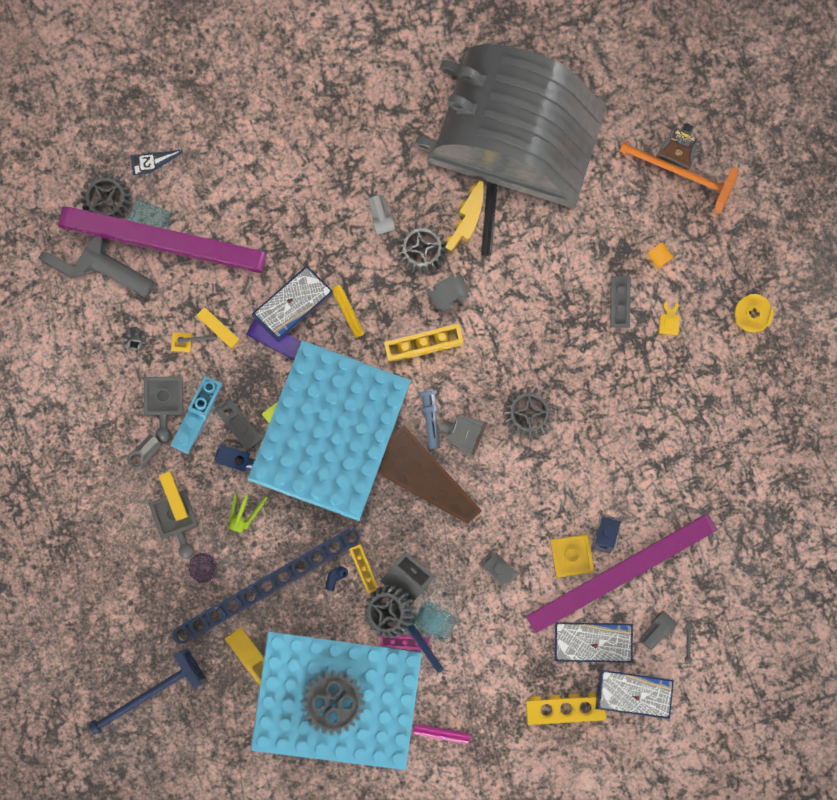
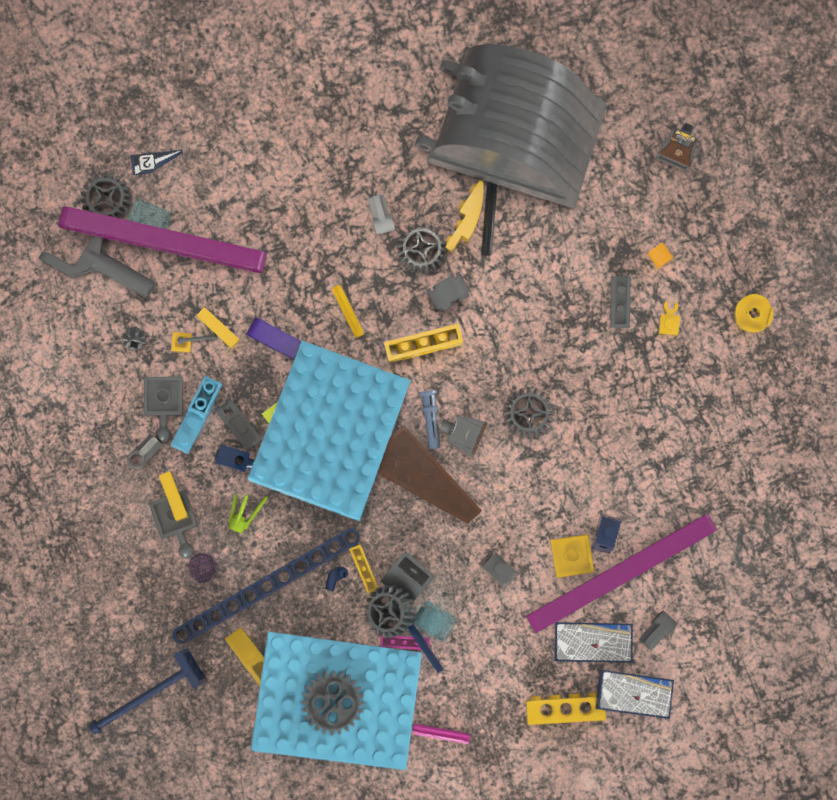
tile [252,266,333,342] -> none
orange tile [620,141,739,213] -> none
dark grey hinge [684,623,693,664] -> none

